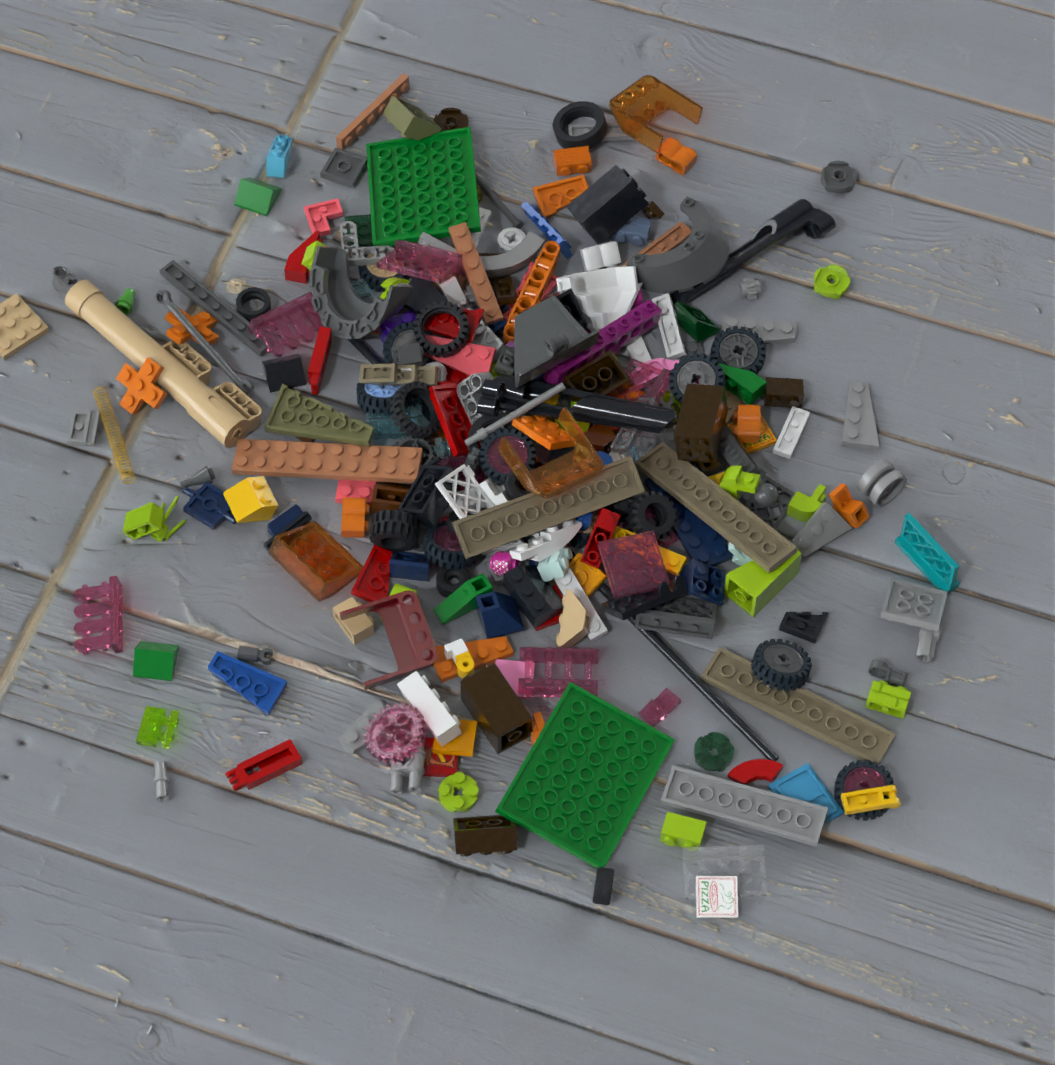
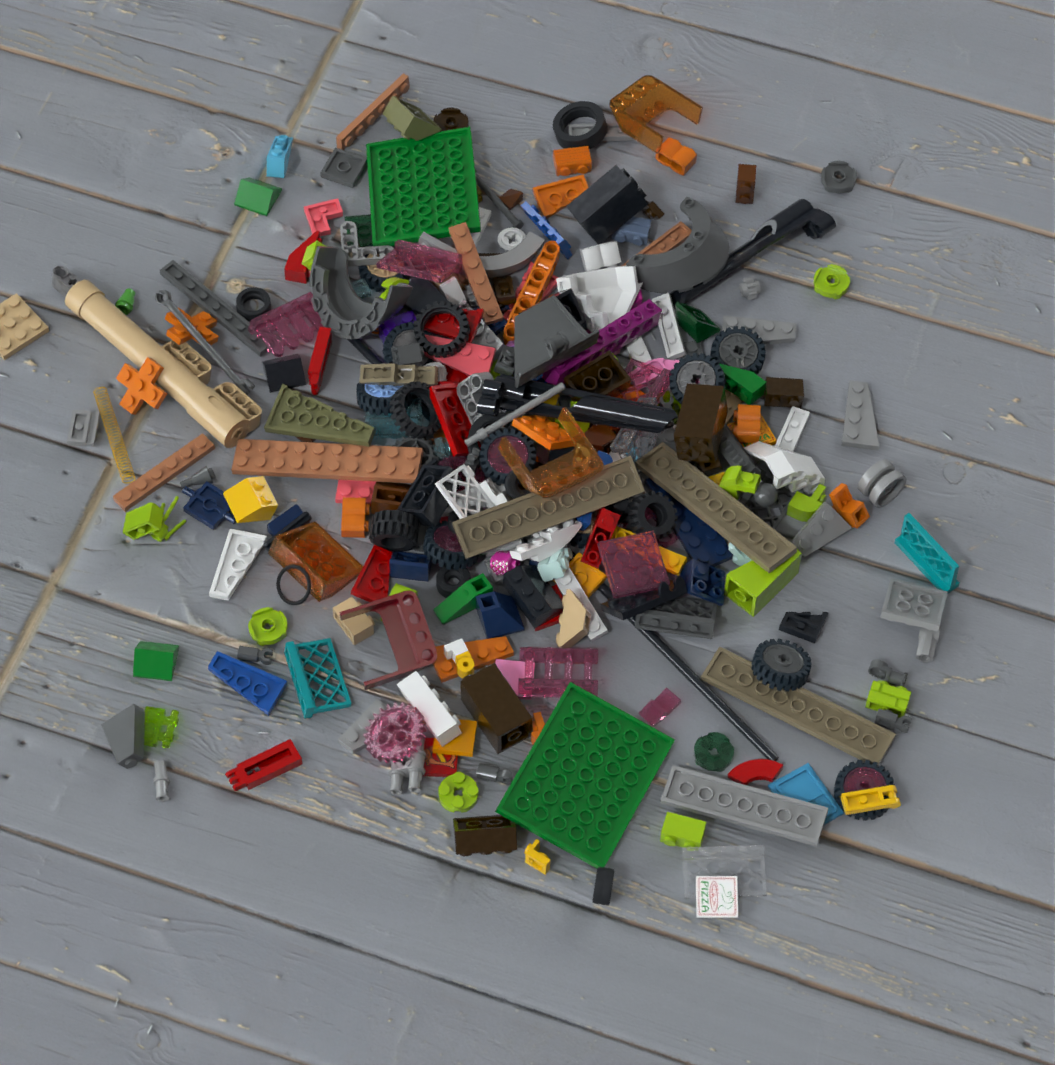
clear pink fence [74,576,123,655] -> none
none -> dark grey slope [101,704,145,769]
none -> nougat plate [113,433,215,512]
none -> white wing [209,529,267,601]
none -> lime plate [248,607,288,646]
none -> black tyre [276,564,311,605]
none -> teal fence [284,638,352,719]
none -> dark grey bar [477,763,512,785]
none -> reddish brown slope [499,189,523,210]
none -> yellow bracket [524,839,551,875]
none -> reddish brown brick [735,164,757,204]
none -> white panel [744,441,825,496]
none -> dark grey plate [875,709,912,733]

